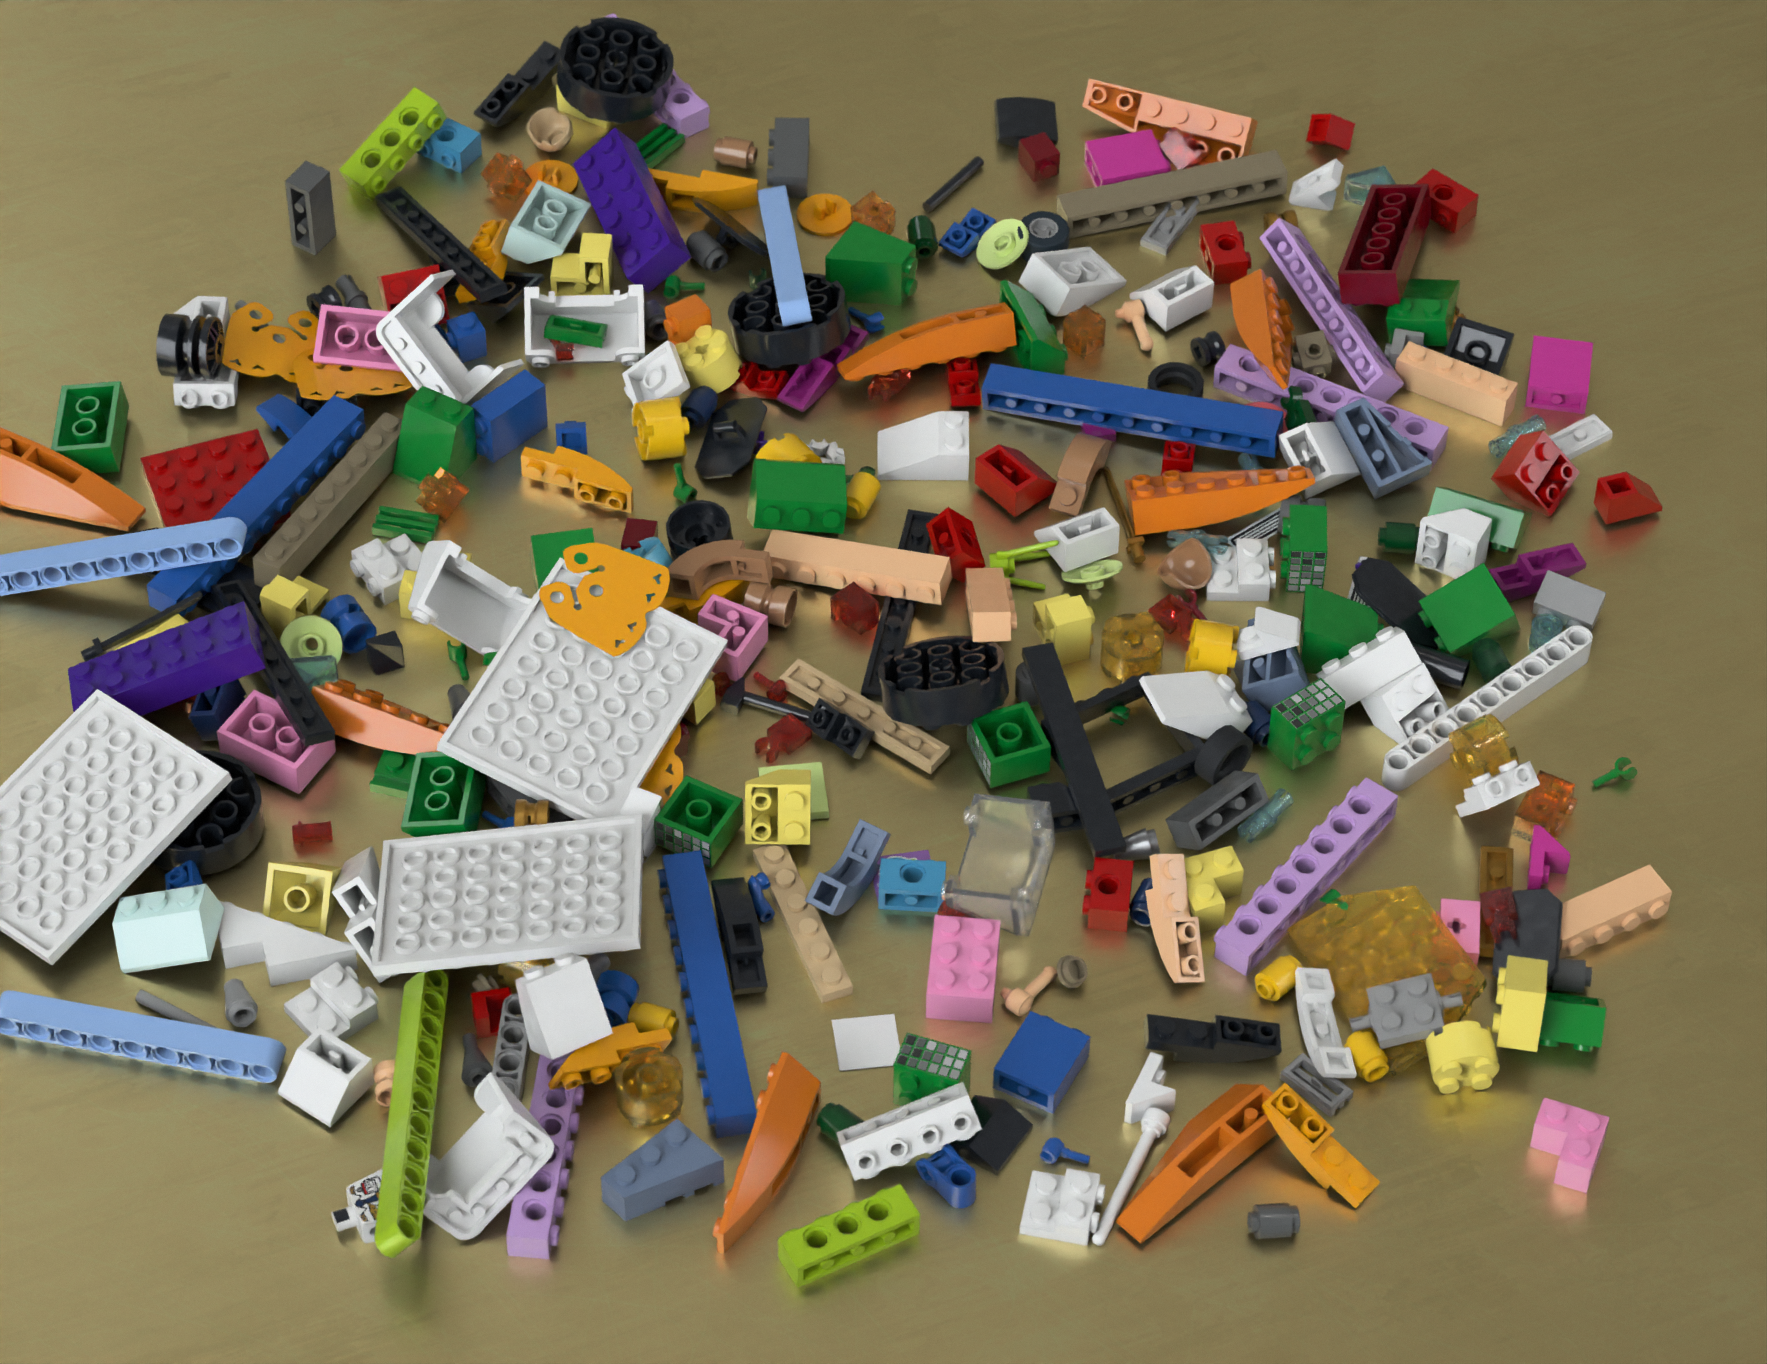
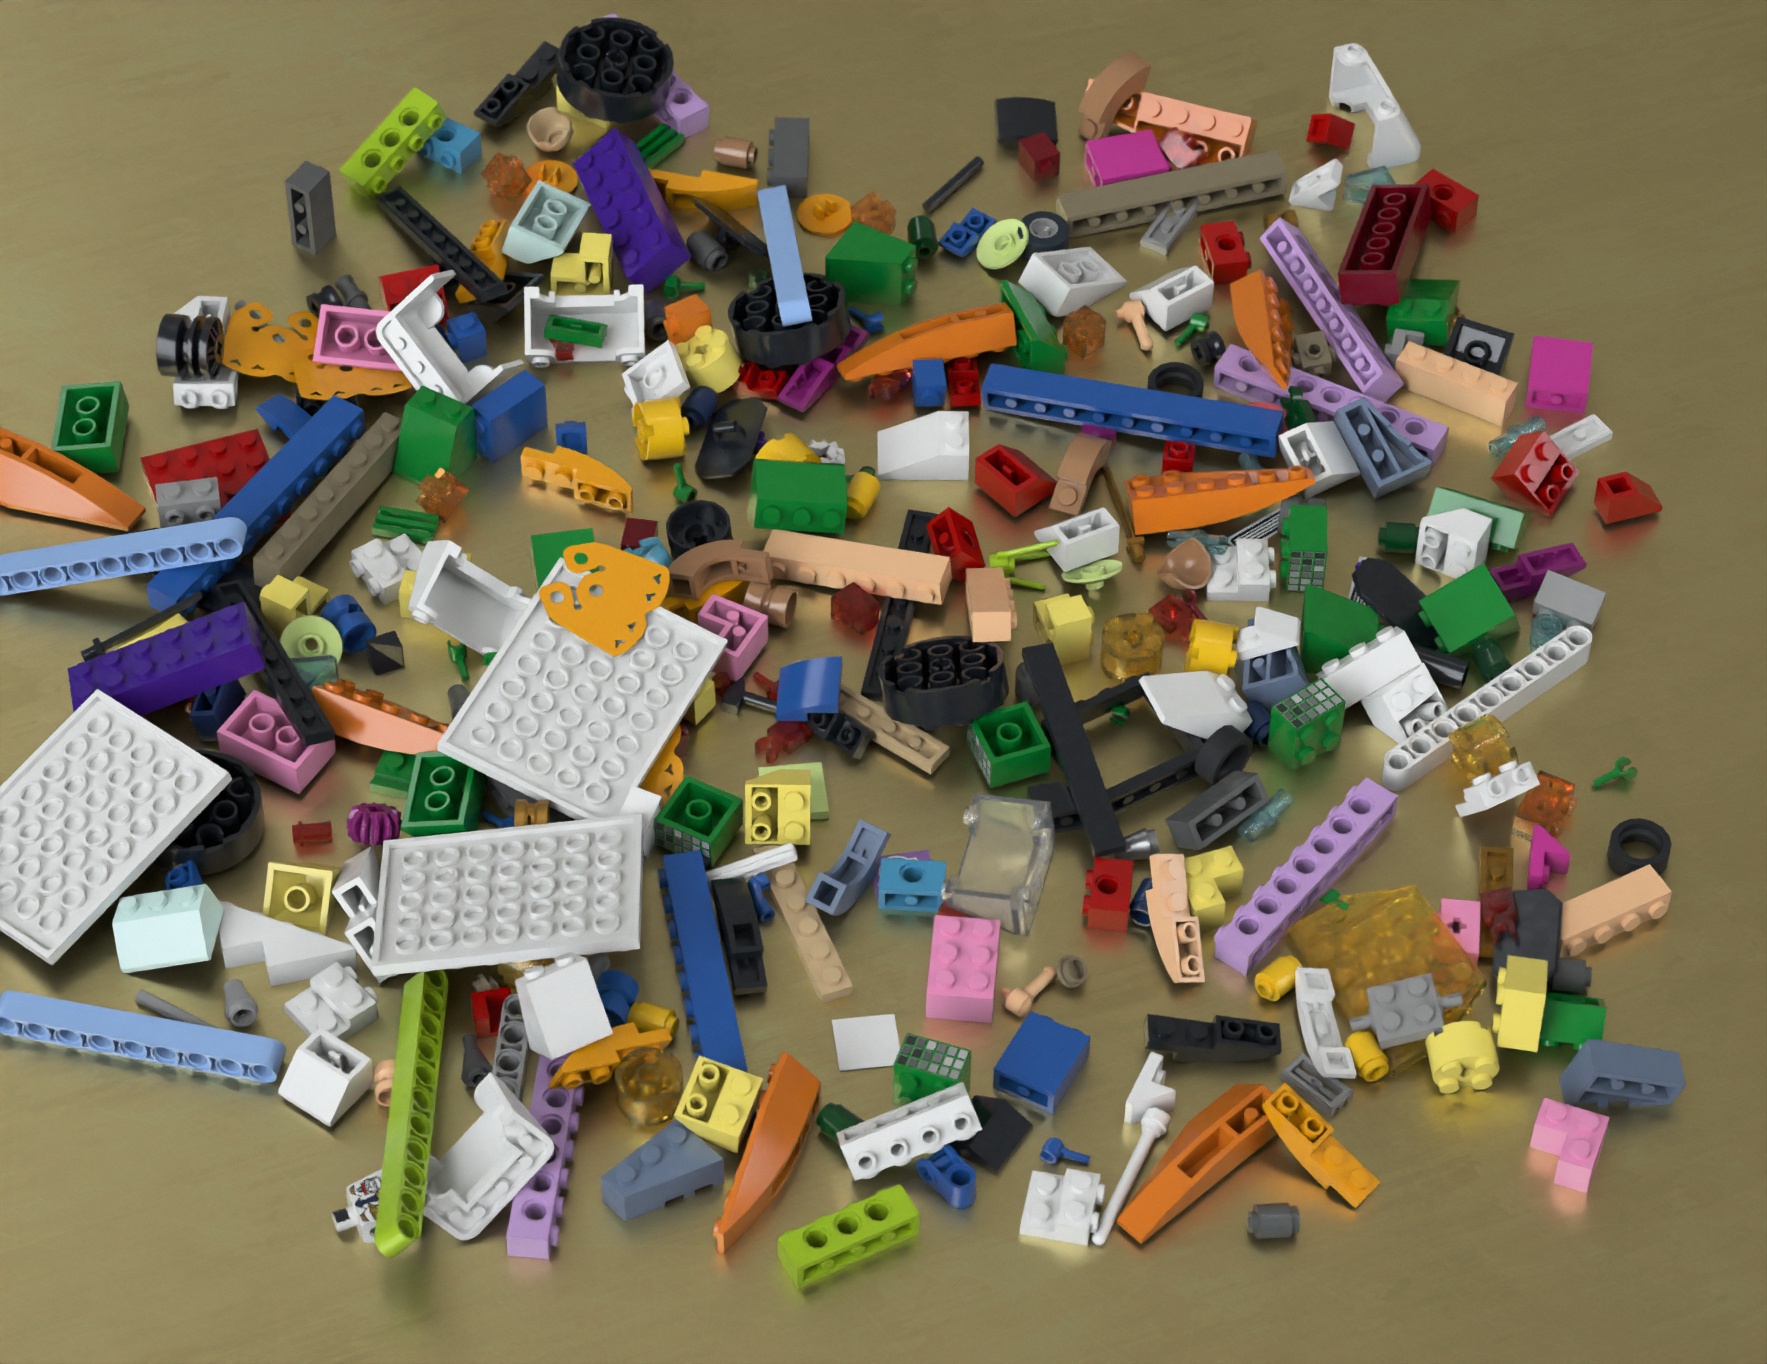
none -> light grey brick [155,477,221,528]
none -> magenta gear [346,802,402,846]
none -> light yellow slope [674,1056,763,1153]
none -> white axle [706,843,798,890]
none -> blue slope [776,656,843,721]
none -> blue brick [911,359,947,407]
none -> medium nougat arch [1078,51,1152,141]
none -> green hand [1175,313,1210,346]
none -> white windscreen [1329,43,1422,172]
none -> sand blue wedge [1559,1039,1686,1109]
none -> black tyre [1607,818,1672,876]

